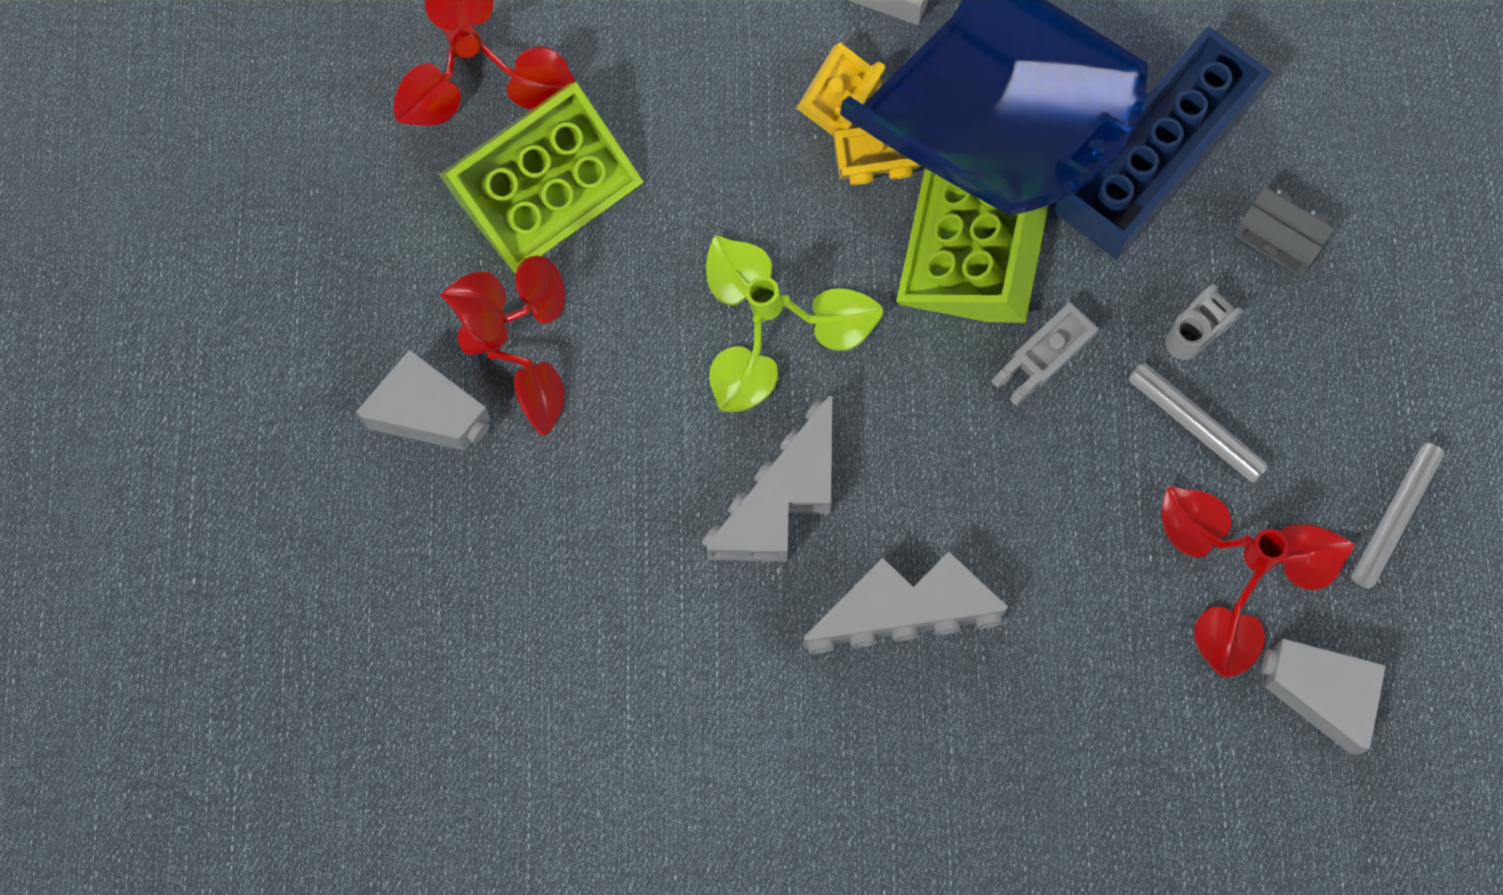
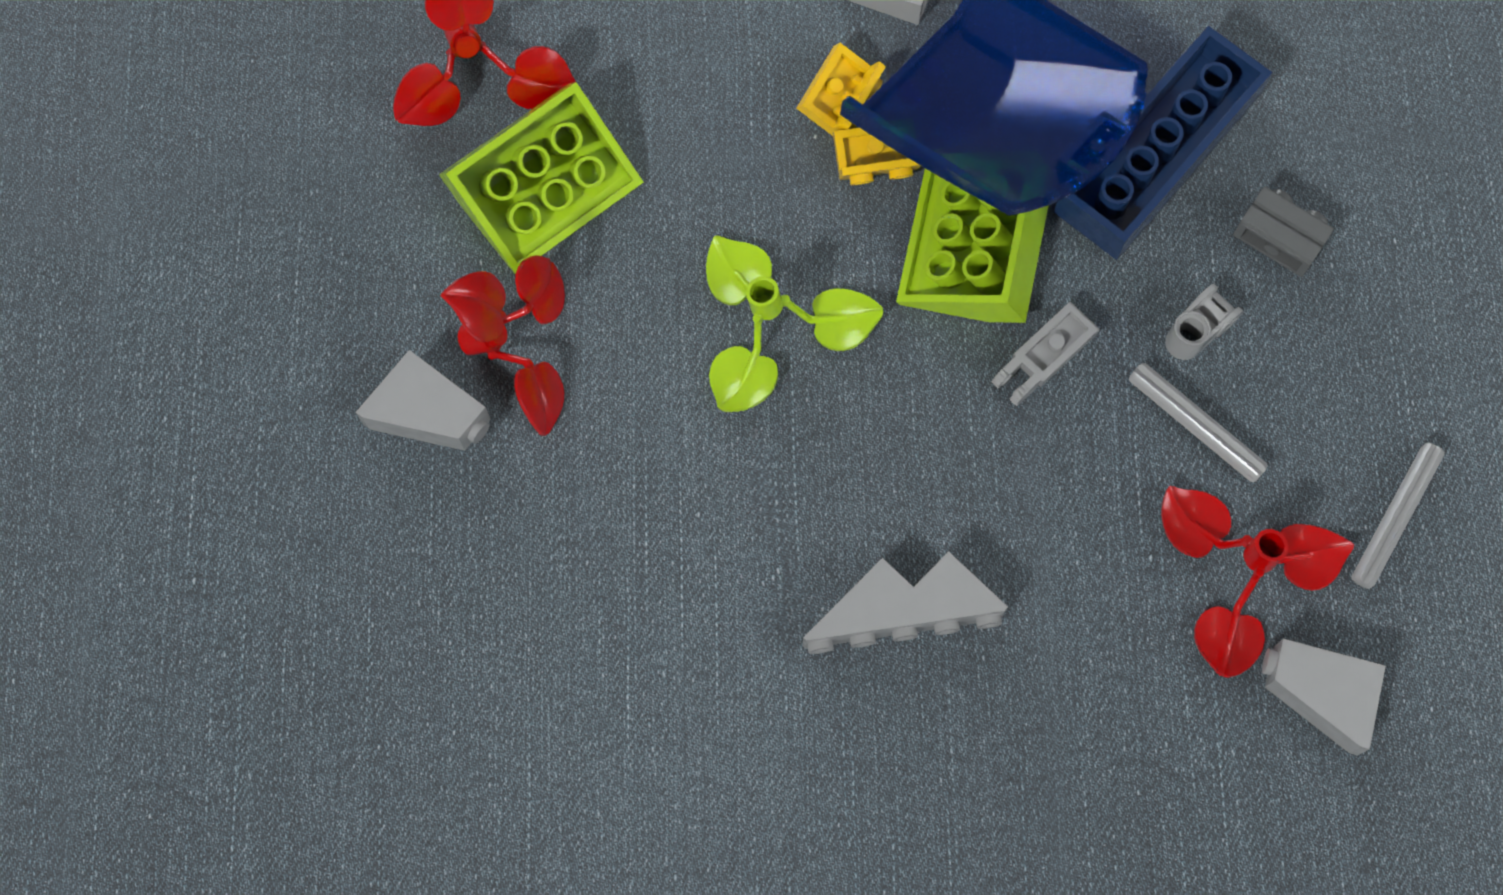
light grey slope [702,396,833,562] -> none

